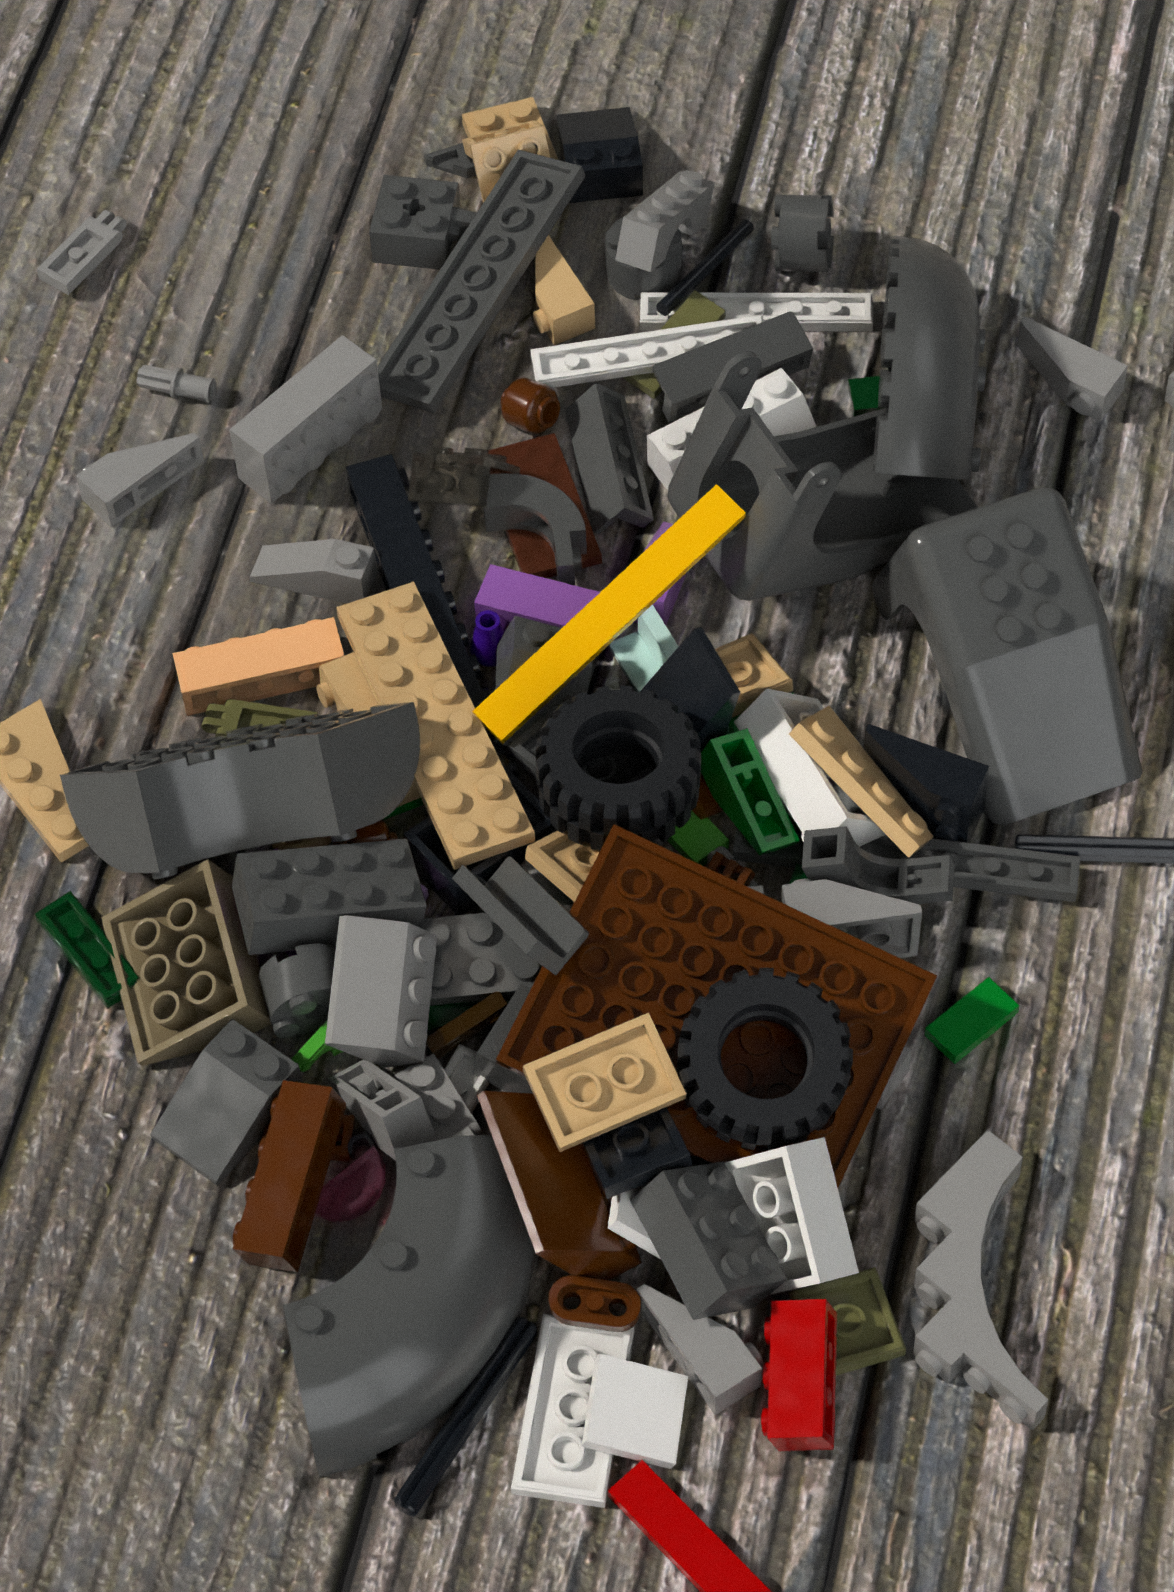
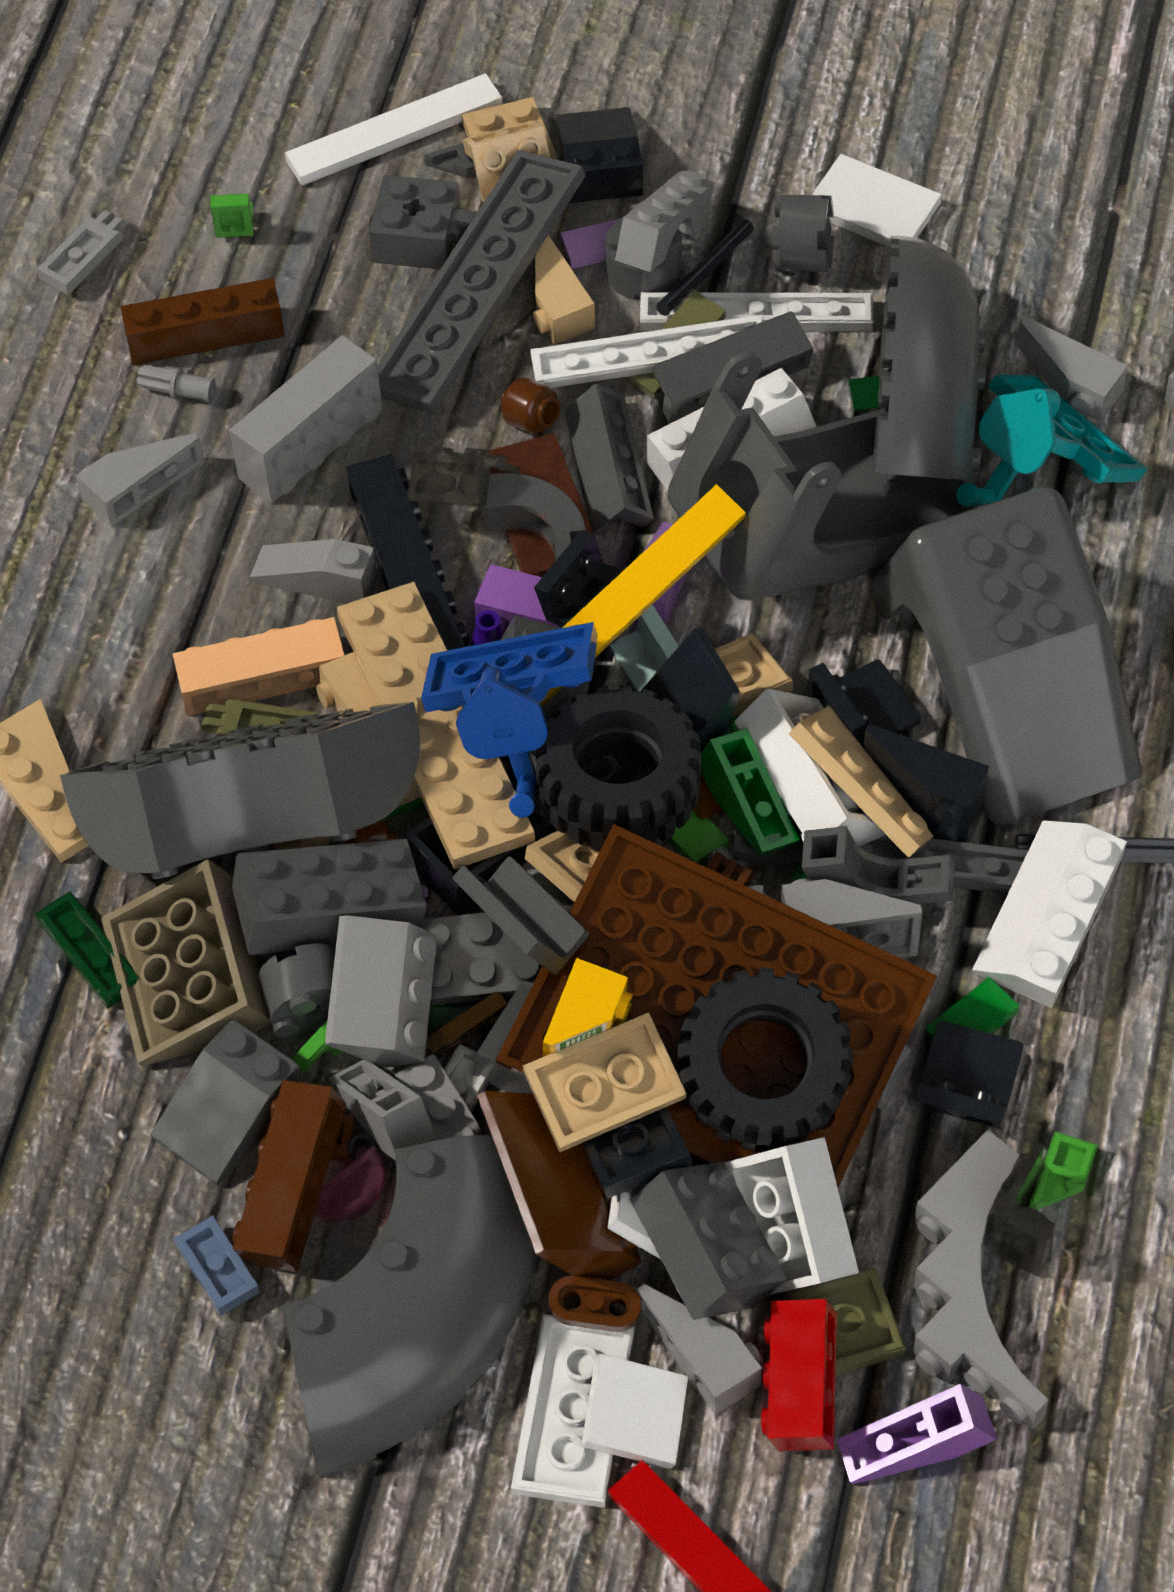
black axle [394,1317,537,1517] -> none
none -> reddish brown brick [121,278,285,365]
none -> sand blue plate [173,1216,260,1316]
none -> bright green bracket [210,193,254,238]
none -> white tile [285,73,503,186]
none -> blue plate [421,622,598,818]
none -> black bracket [534,530,624,644]
none -> yellow slope [543,958,633,1057]
none -> lavender tile [560,218,621,269]
none -> black bracket [808,660,921,748]
none -> white tile [812,154,942,247]
none -> medium lavender slope [837,1384,997,1484]
none -> black bracket [913,1021,1024,1130]
none -> teal plate [956,374,1148,506]
none -> white slope [972,820,1127,1008]
none -> clear smoke bracket [987,1142,1055,1277]
none -> bright green tile [1029,1131,1098,1211]

